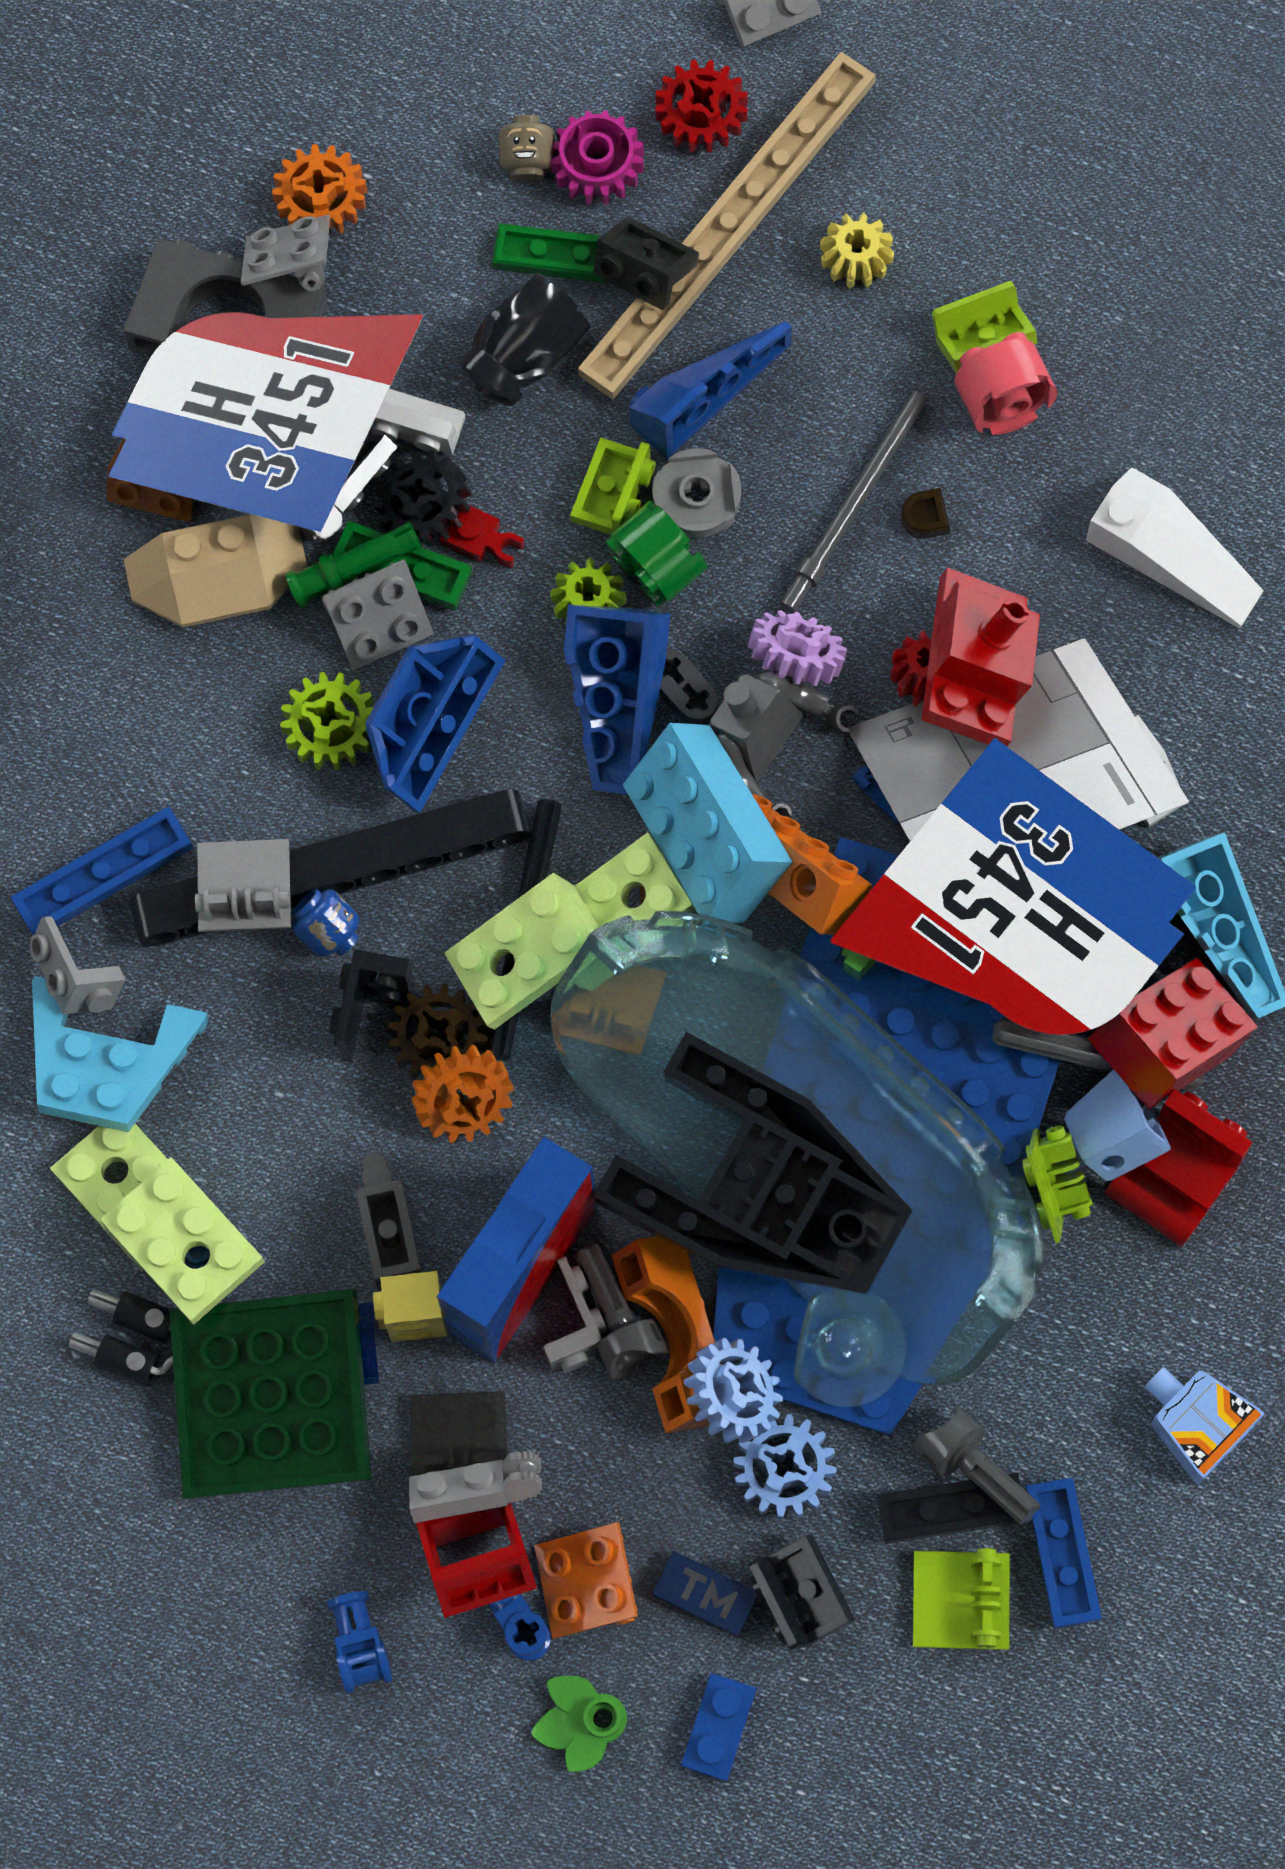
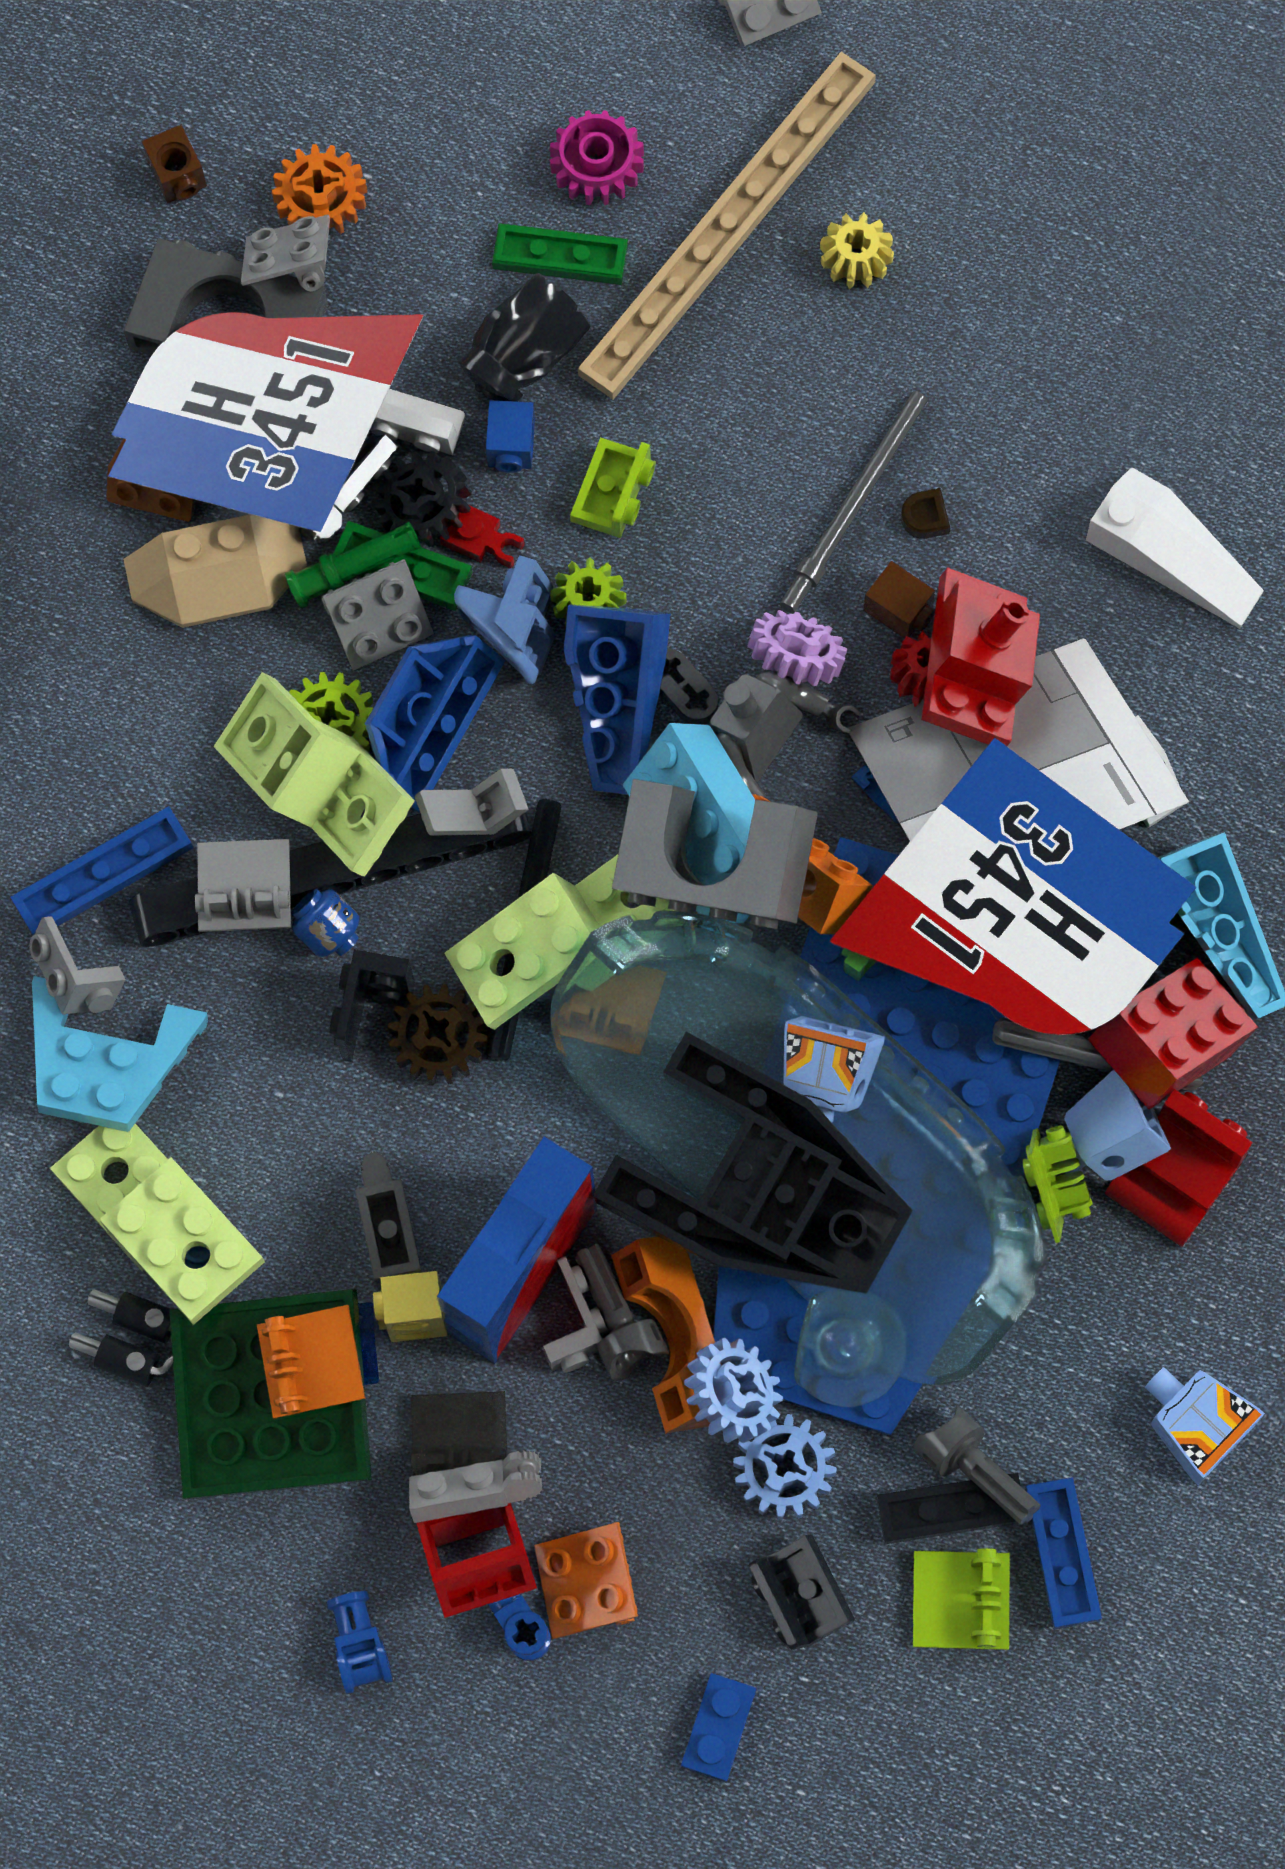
orange gear [411,1045,514,1143] -> none
dark tan head [498,114,555,181] -> none
bright green plate [532,1675,627,1772] -> none
pearl dark grey bracket [593,216,699,310] -> none
green brick [605,500,708,608] -> none
blue wedge [629,321,792,460] -> none
light grey plate [652,448,741,538] -> none
dark blue tile [652,1551,758,1638] -> none
red gear [655,60,748,153] -> none
lime bracket [932,281,1038,374] -> none
coral brick [954,332,1057,435] -> none
none -> reddish brown brick [142,124,207,203]
none -> yellowish green bracket [214,672,415,877]
none -> orange hinge [257,1305,366,1419]
none -> light grey bracket [415,769,529,835]
none -> medium blue piece [454,555,556,684]
none -> blue brick [486,400,535,473]
none -> dark grey arch [612,779,818,929]
none -> light blue torso [784,1016,885,1123]
none -> reddish brown brick [863,561,935,639]

